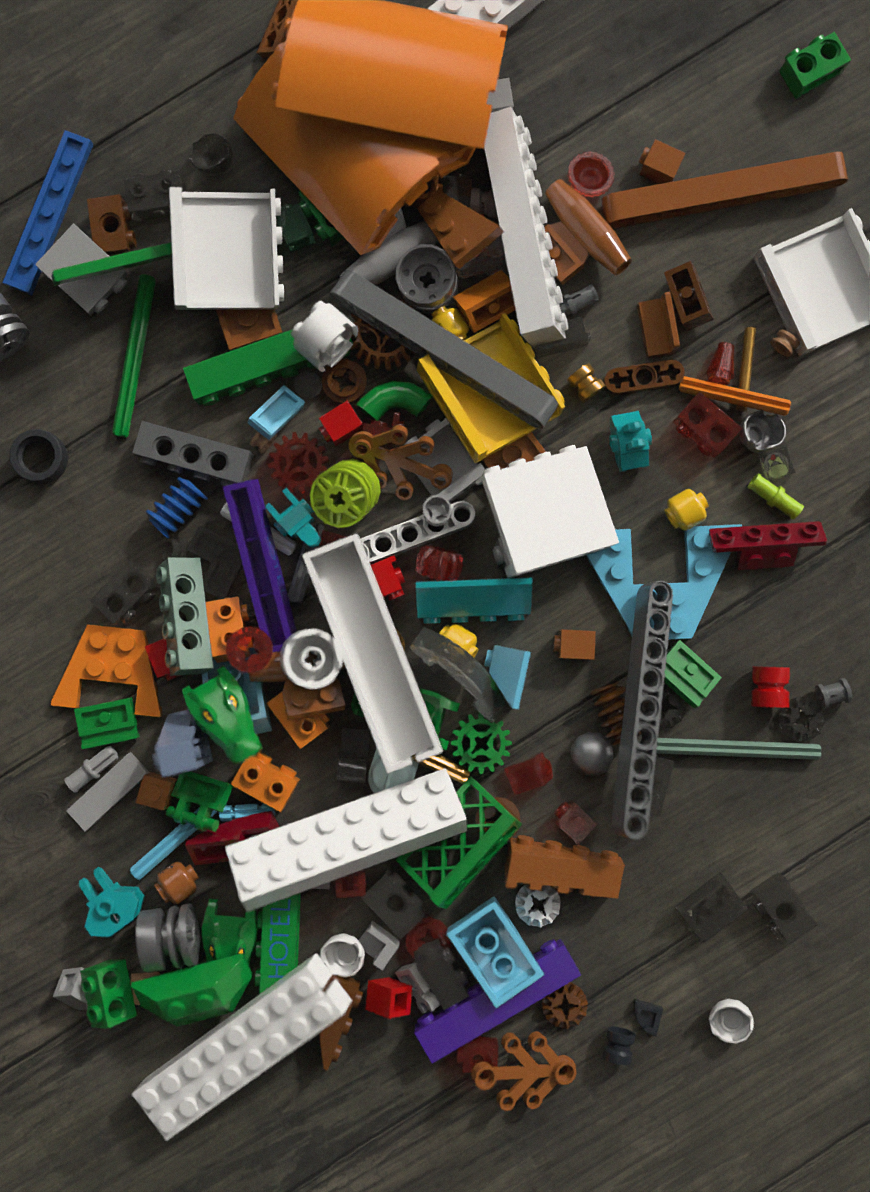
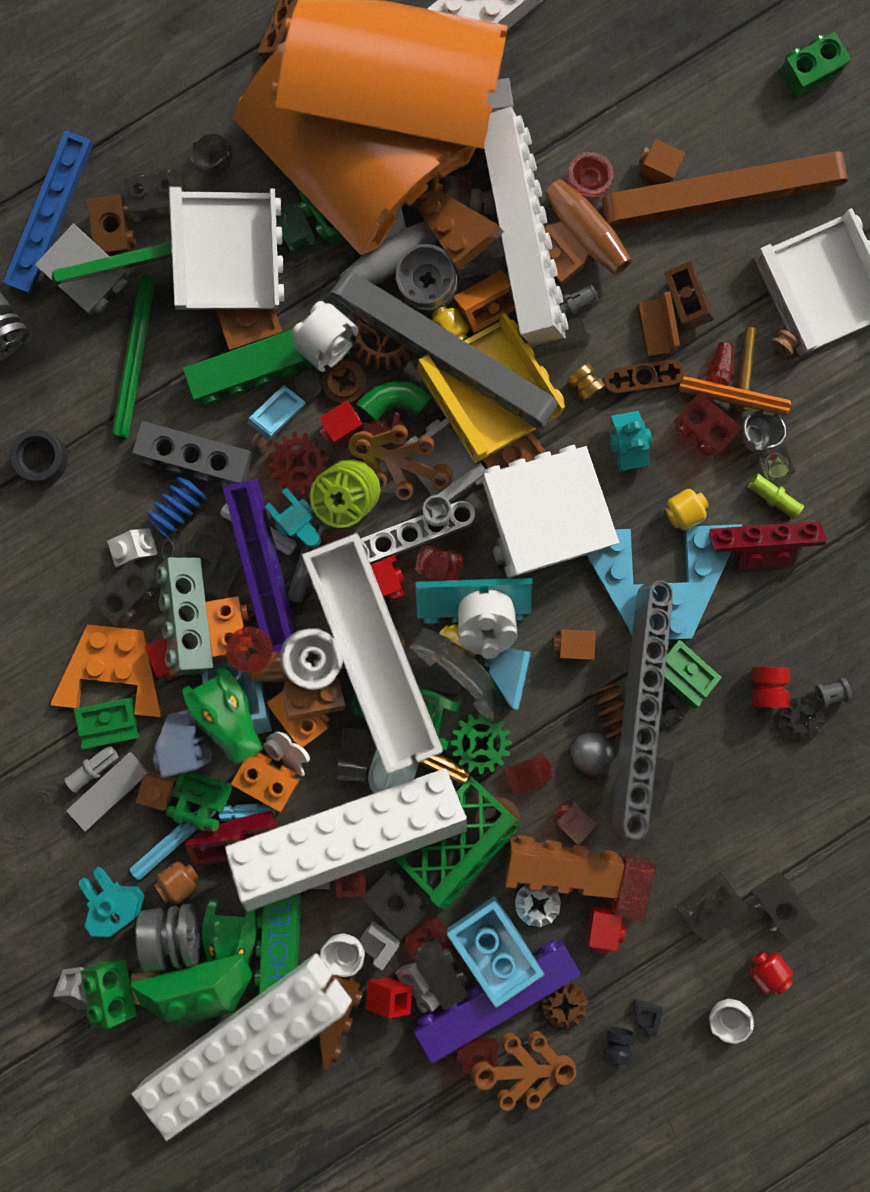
sand green axle [656,738,821,760] -> none
none -> white bracket [107,528,157,567]
none -> white plate [263,732,310,777]
none -> white brick [458,590,517,659]
none -> red brick [586,906,625,954]
none -> clear red brick [611,853,656,922]
none -> red head [749,951,793,996]

